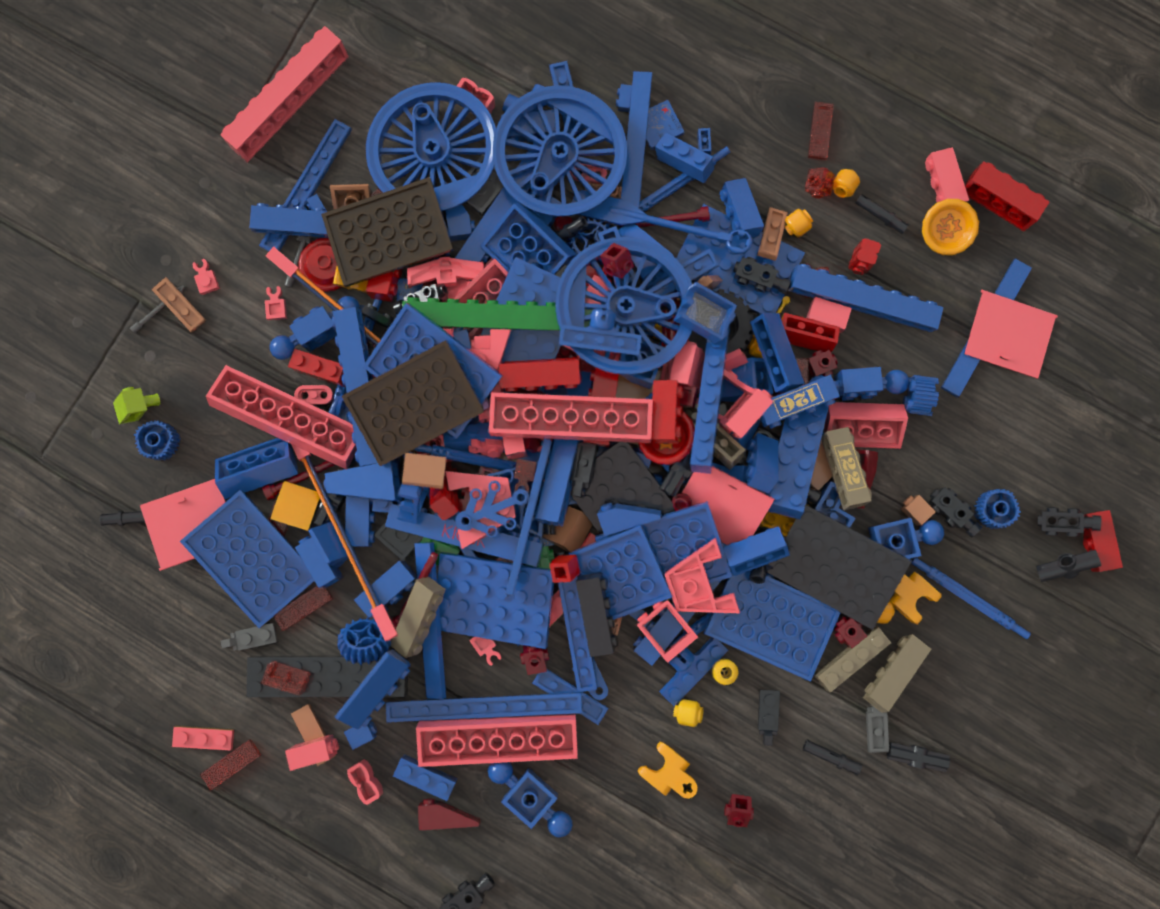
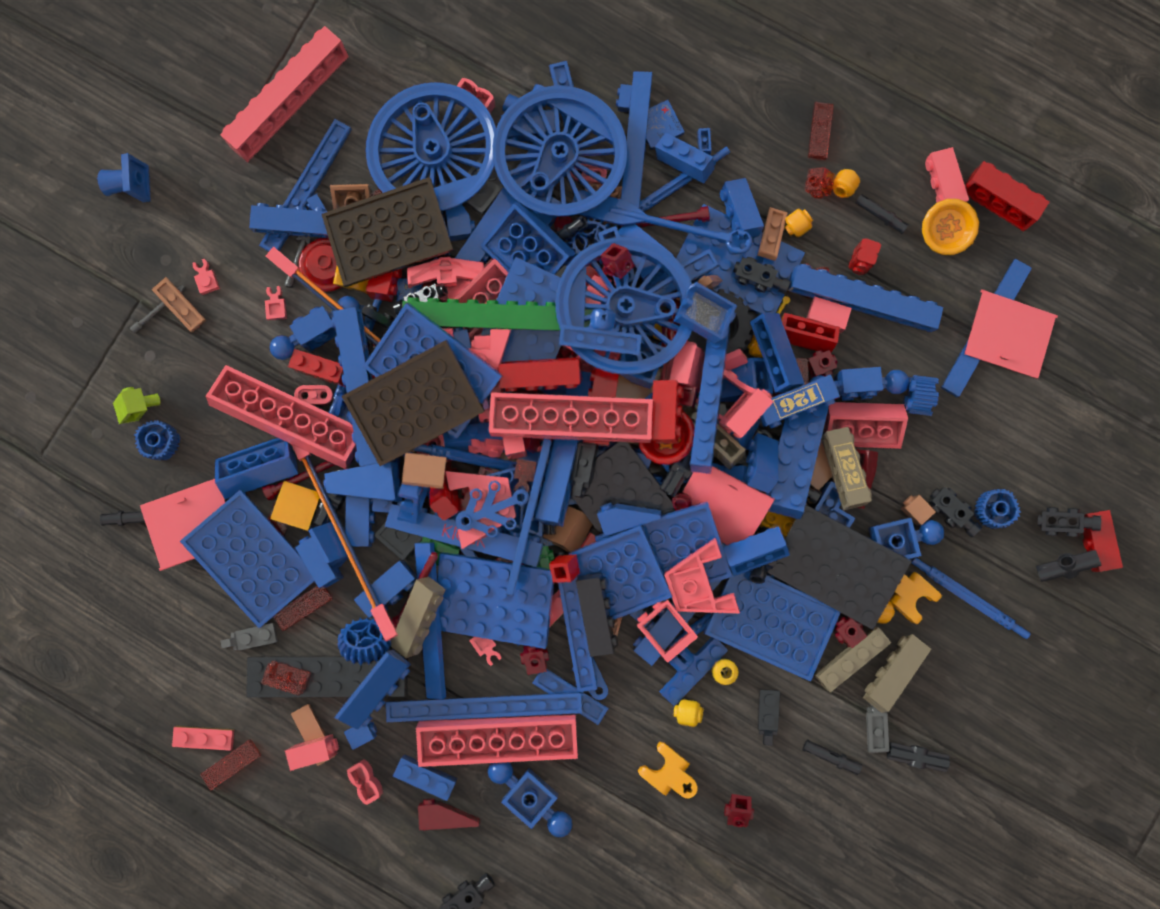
none -> blue plant [98,153,150,202]

